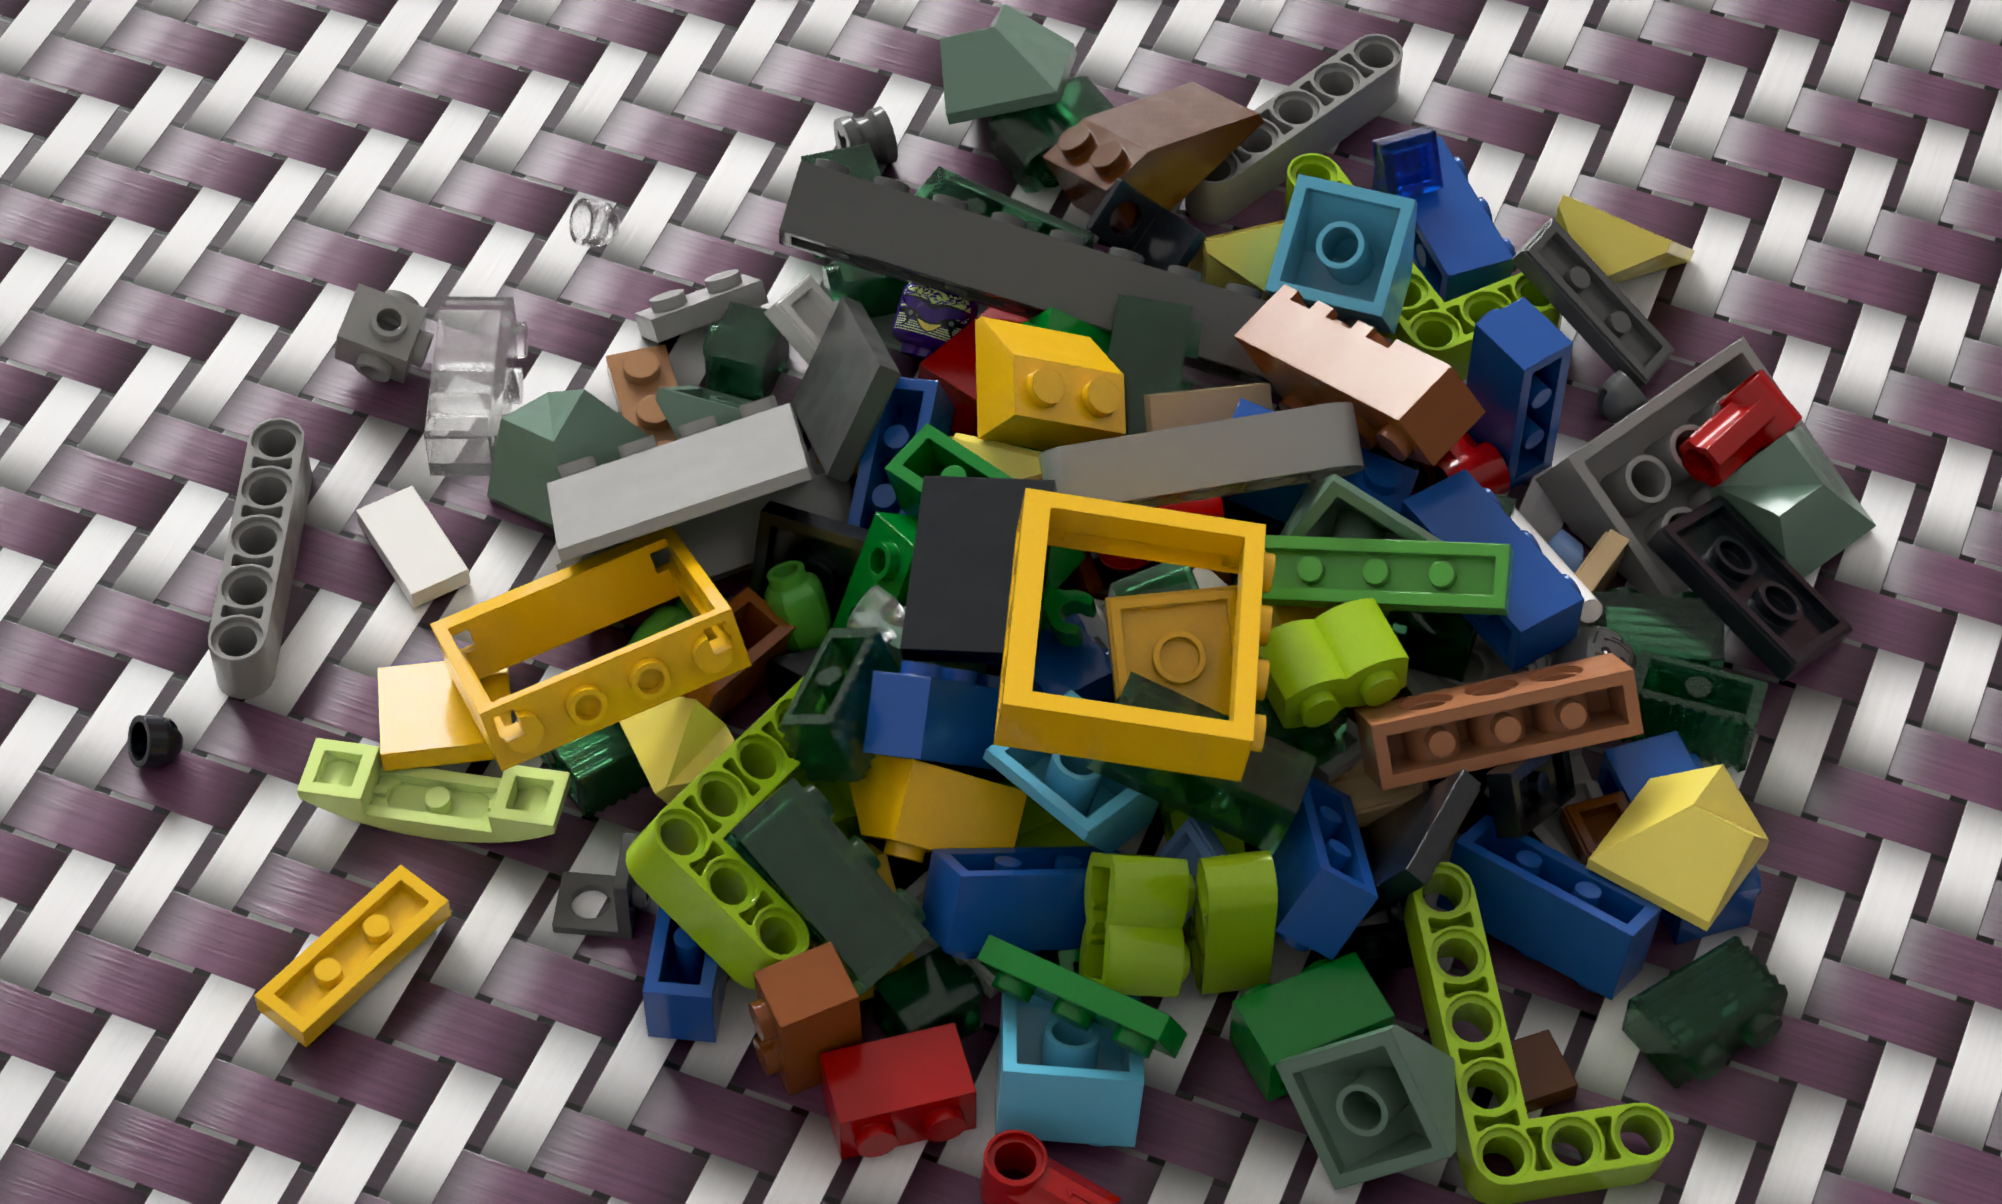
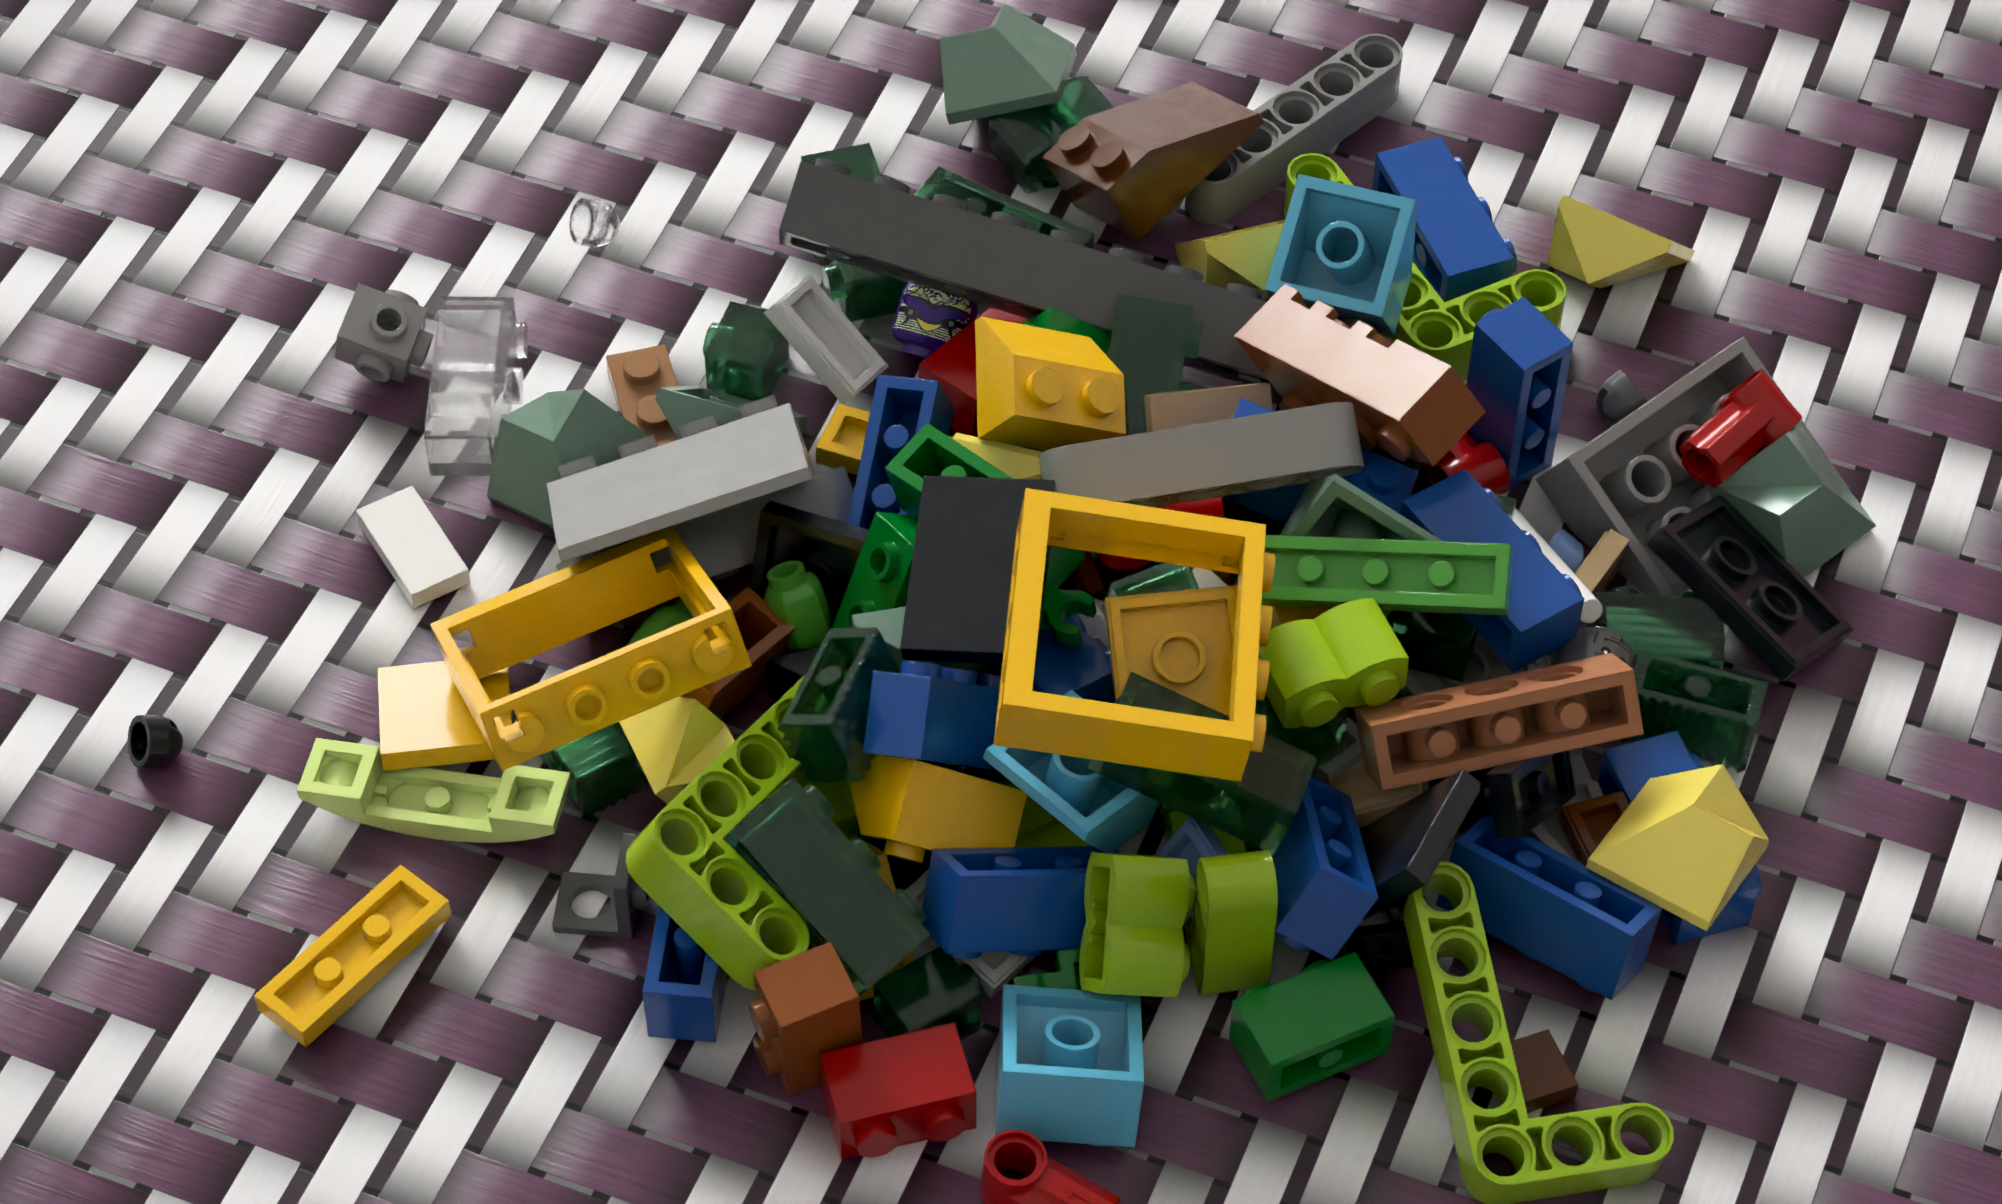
light grey beam [208,418,312,700] -> none
light grey plate [634,269,769,343] -> none
dark grey tile [791,296,900,483] -> none
dark grey wheel [834,106,898,174] -> none
clear hinge [847,585,905,645] -> none
green plate [977,934,1187,1059] -> none
black bracket [1086,178,1207,271] -> none
sand green slope [1275,1024,1456,1190] -> none
clear blue tile [1372,126,1444,198] -> none
dark grey tile [1511,218,1675,389] -> none
clear green brick [1622,936,1788,1089] -> none

